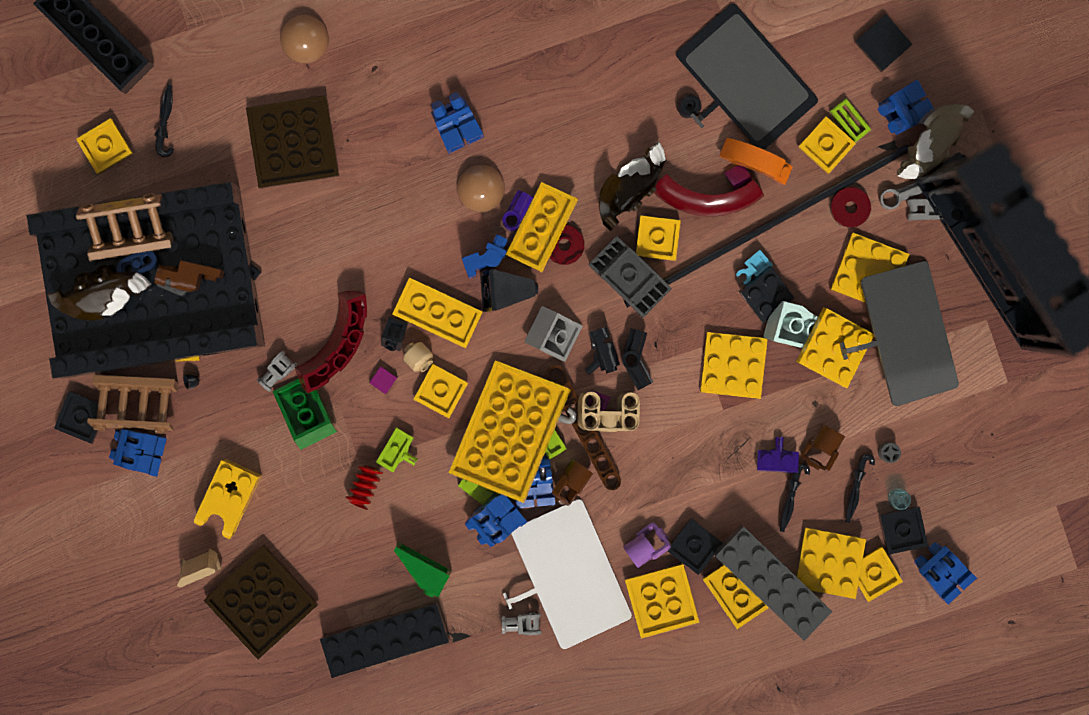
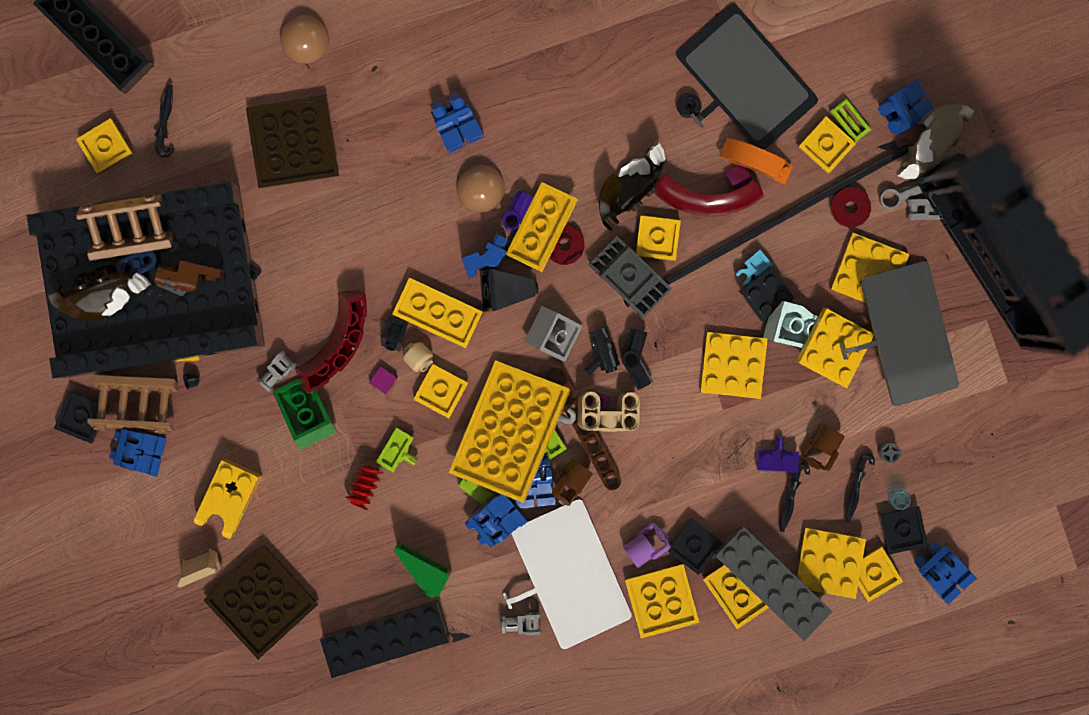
black tile [855,14,913,72] -> none

